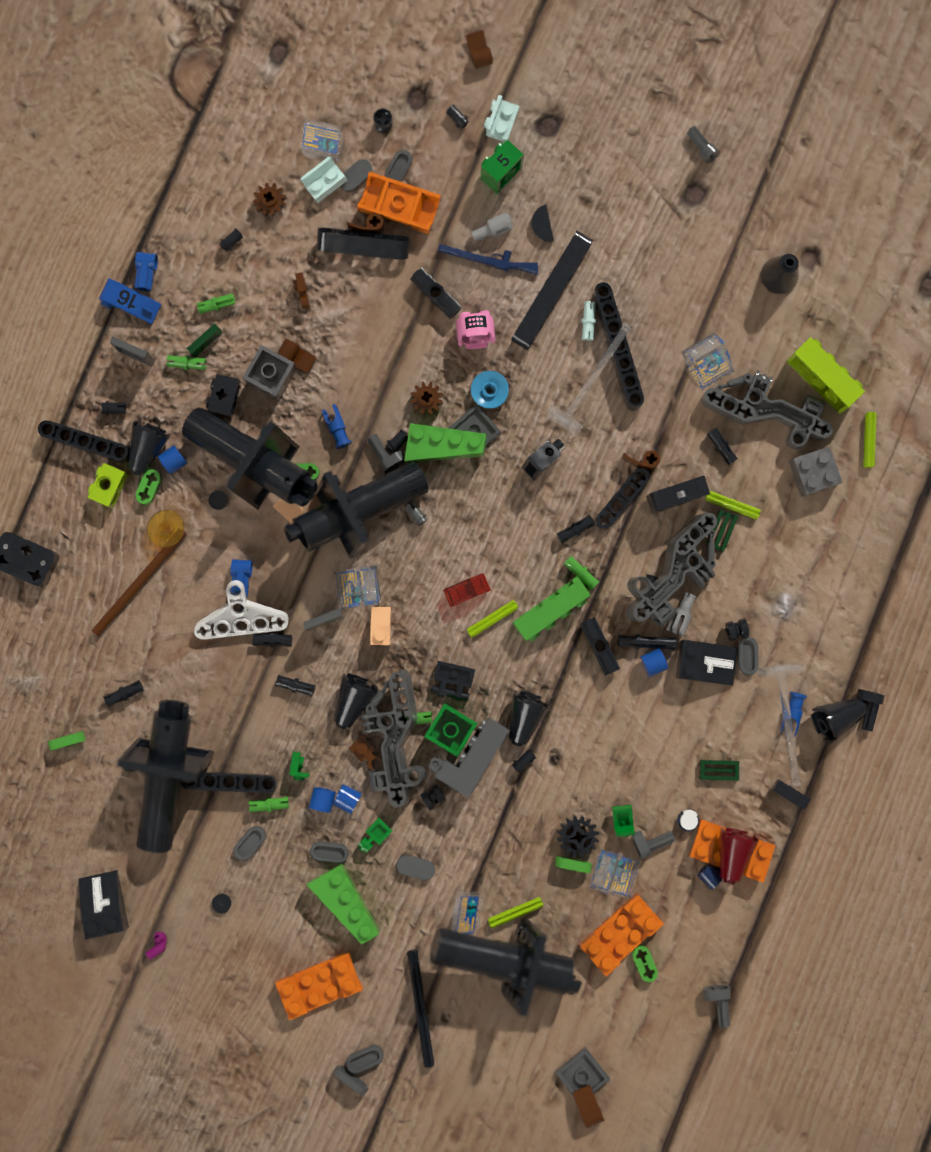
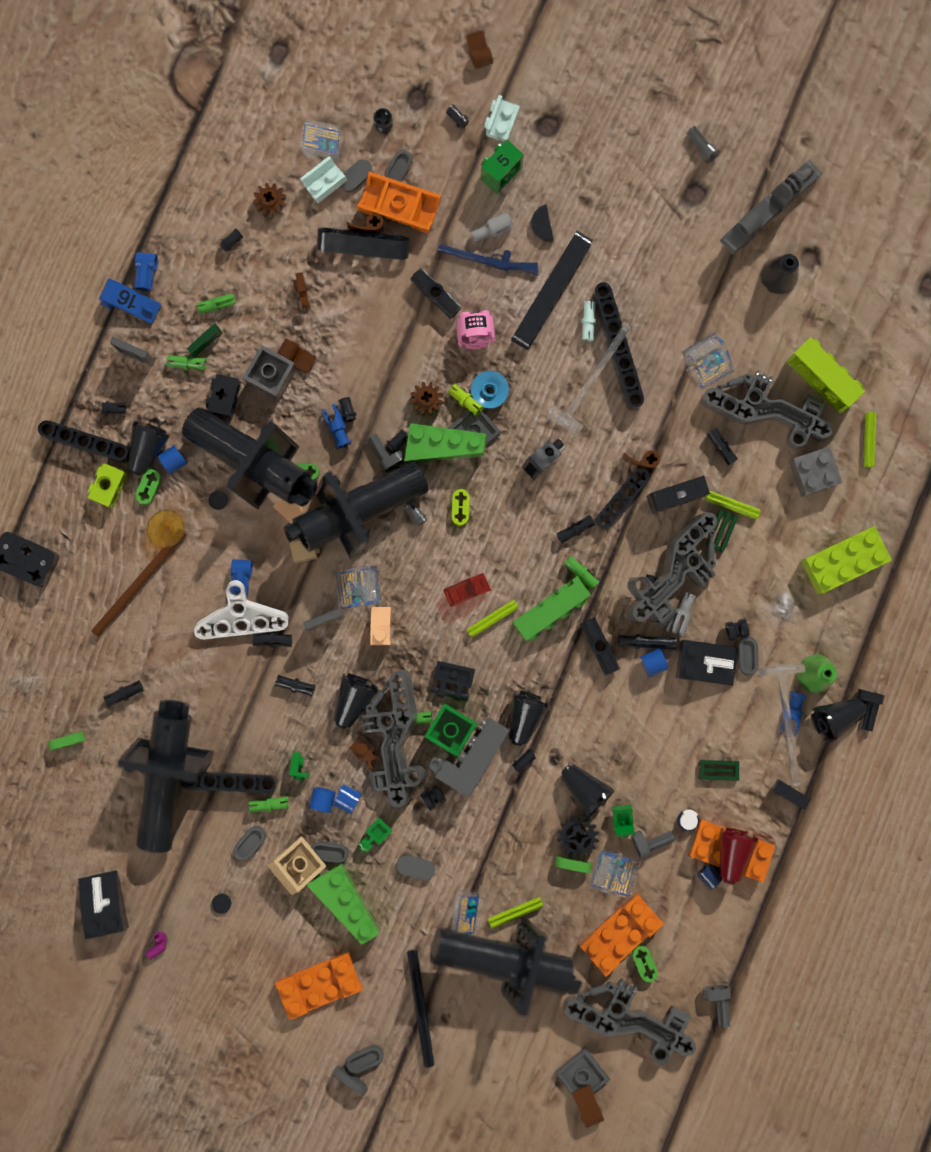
none -> tan slope [267,836,326,895]
none -> tan brick [290,541,320,563]
none -> black pin [339,397,357,423]
none -> lime pin [448,384,484,416]
none -> lime beam [452,489,470,526]
none -> black cone [561,764,614,818]
none -> dark grey beam [563,978,696,1065]
none -> dark grey beam [720,159,823,255]
none -> bright green cone [797,654,837,693]
none -> lime brick [801,526,892,595]

